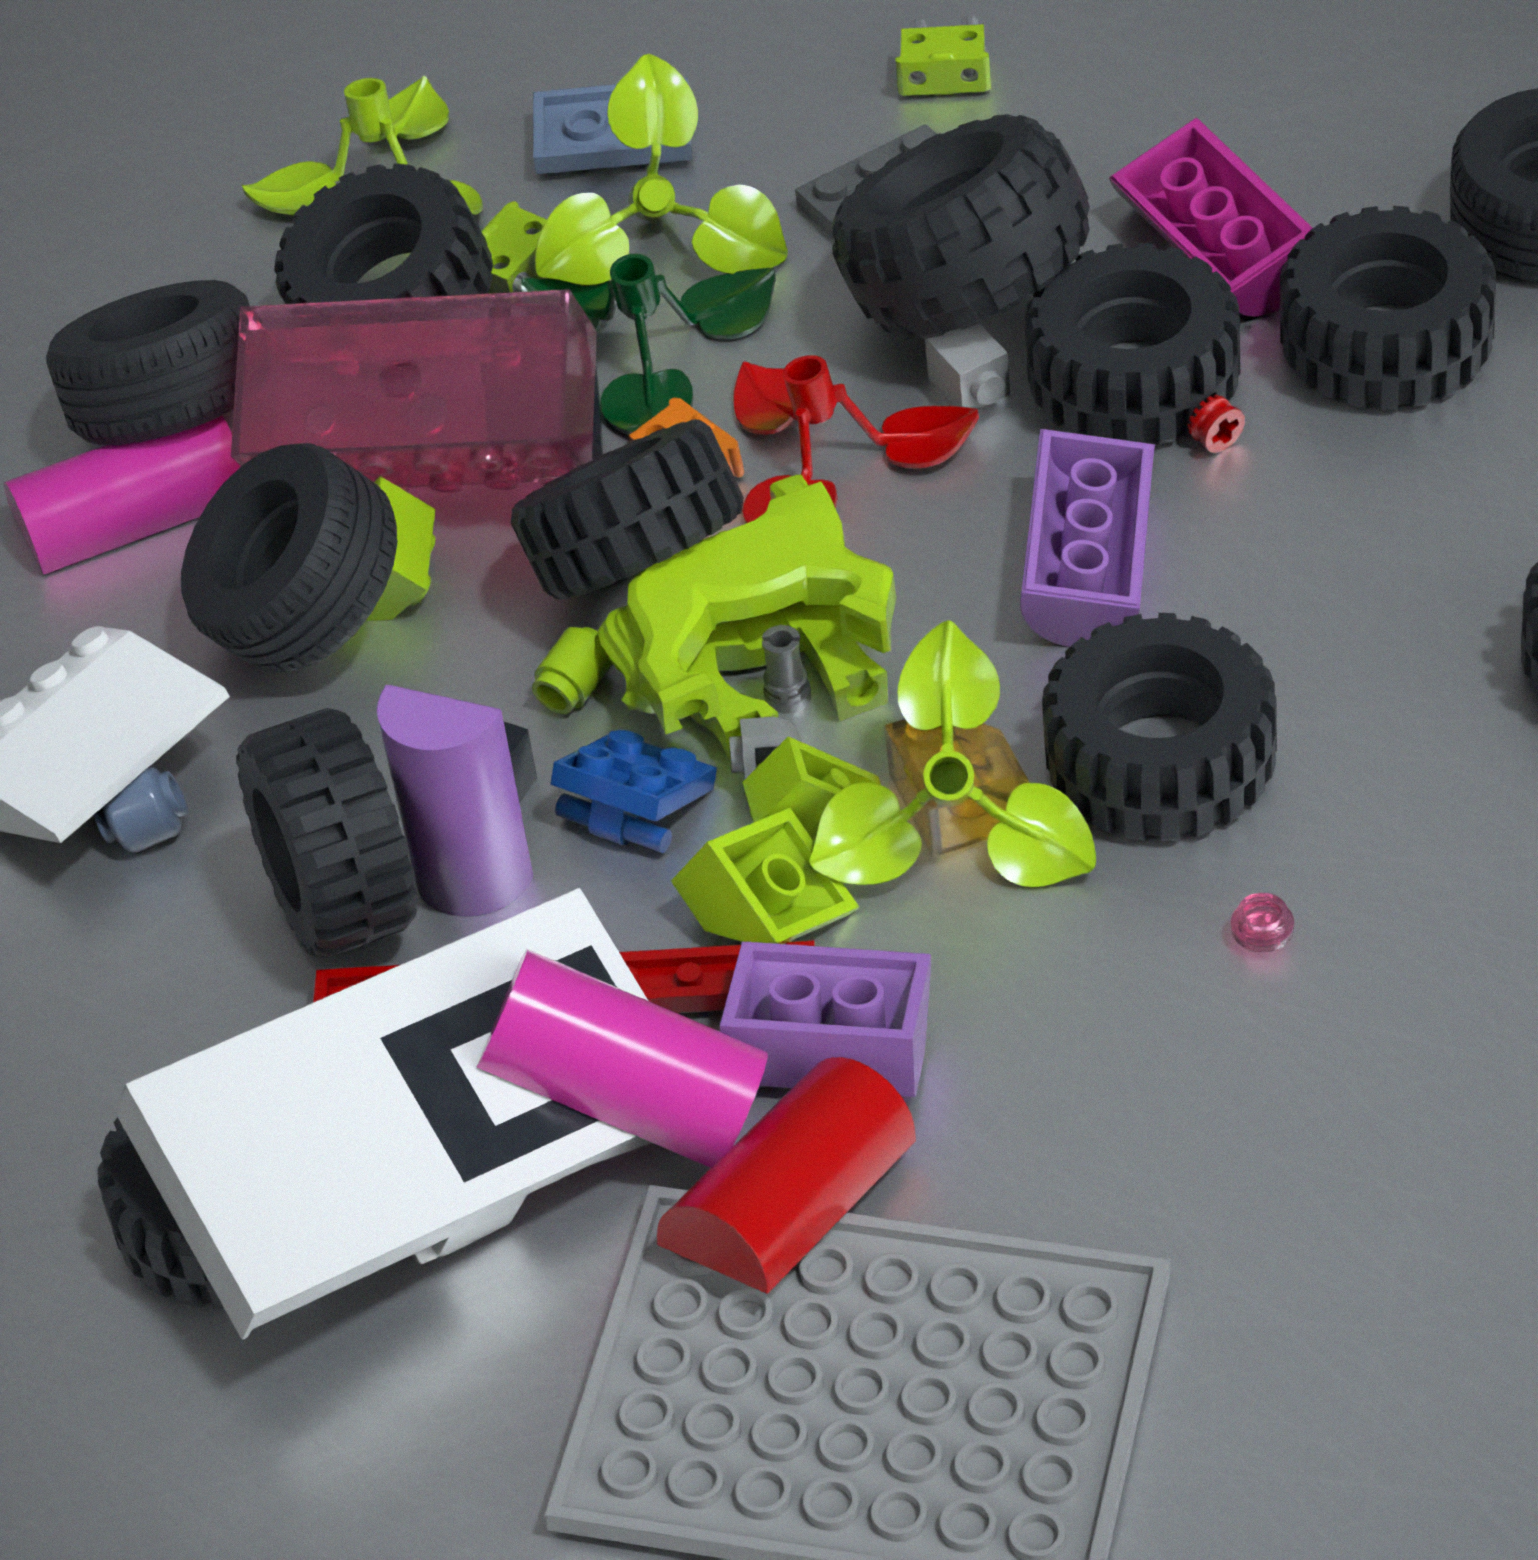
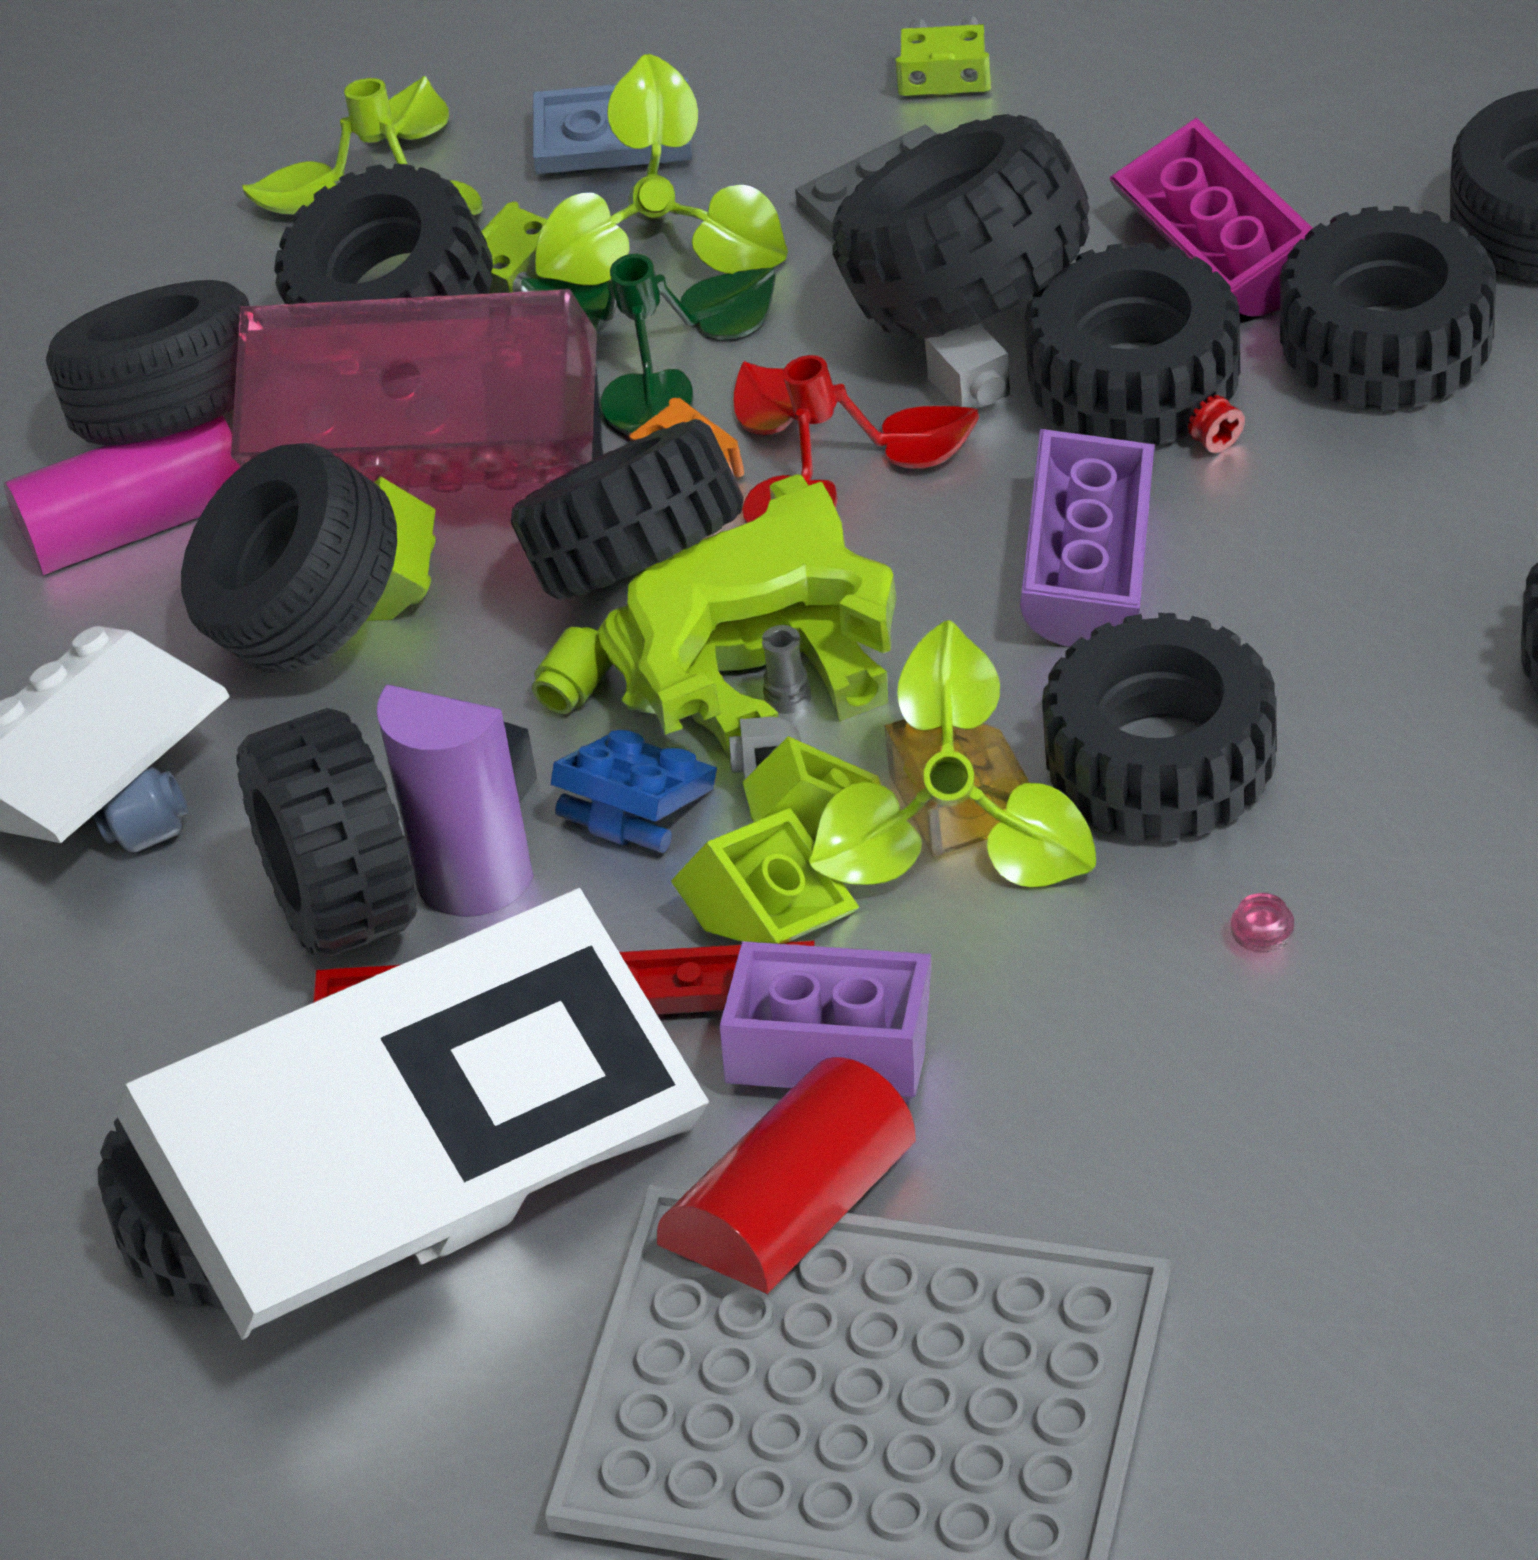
dark pink brick [477,949,768,1168] -> none

